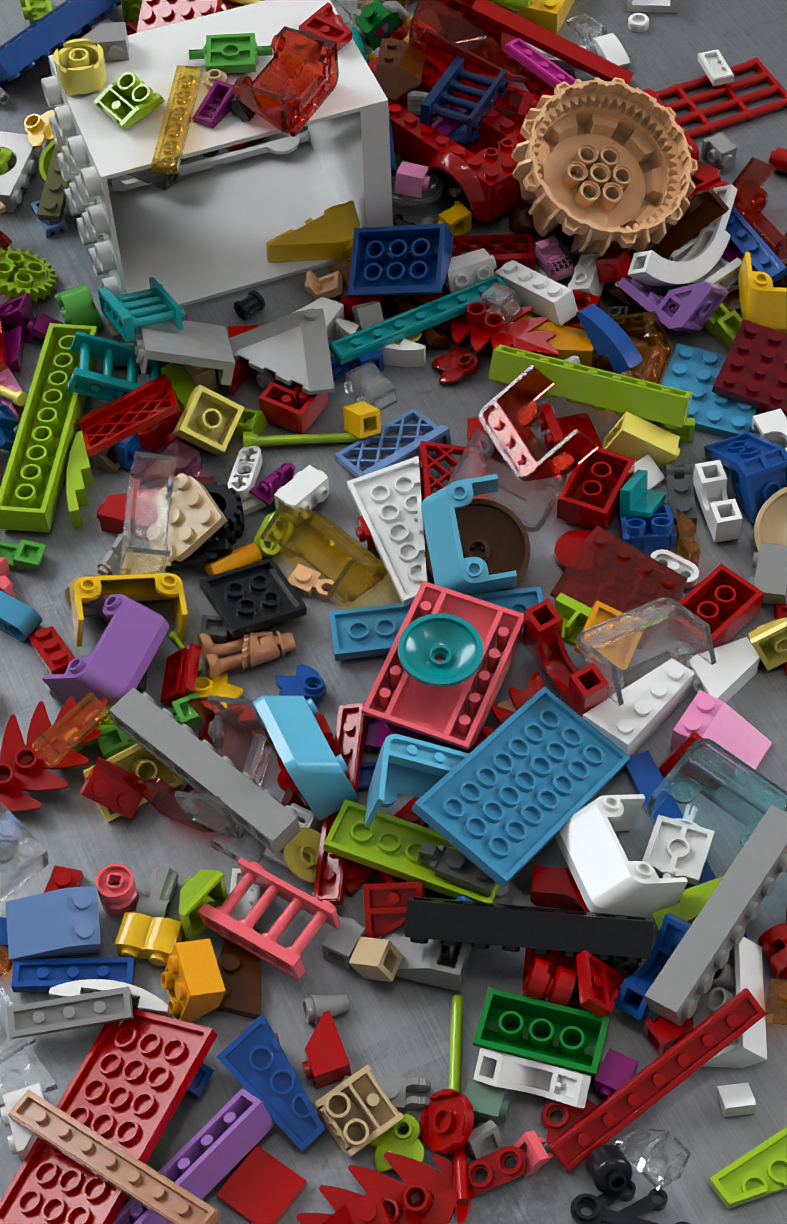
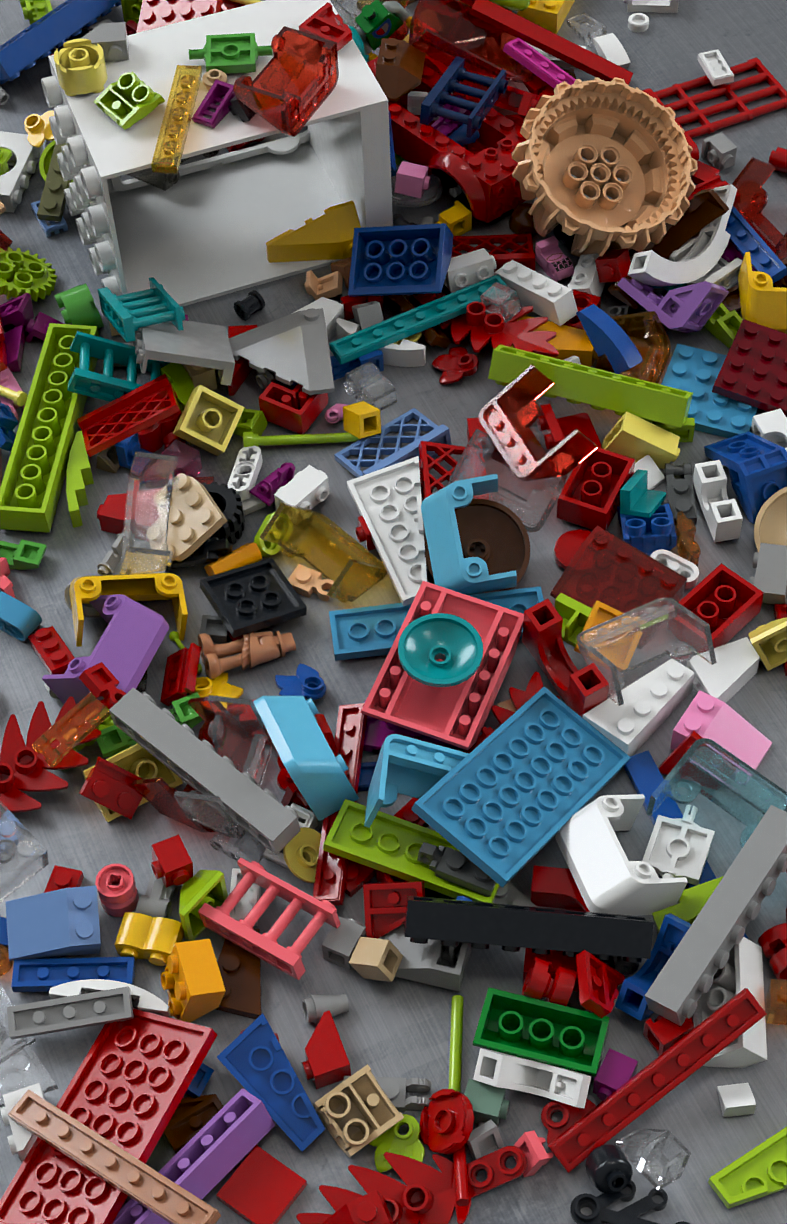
none -> red plate [79,662,126,709]
none -> red brick [151,834,193,888]
none -> reddish brown wing [163,1094,224,1154]
none -> bright pink arm [325,403,348,424]

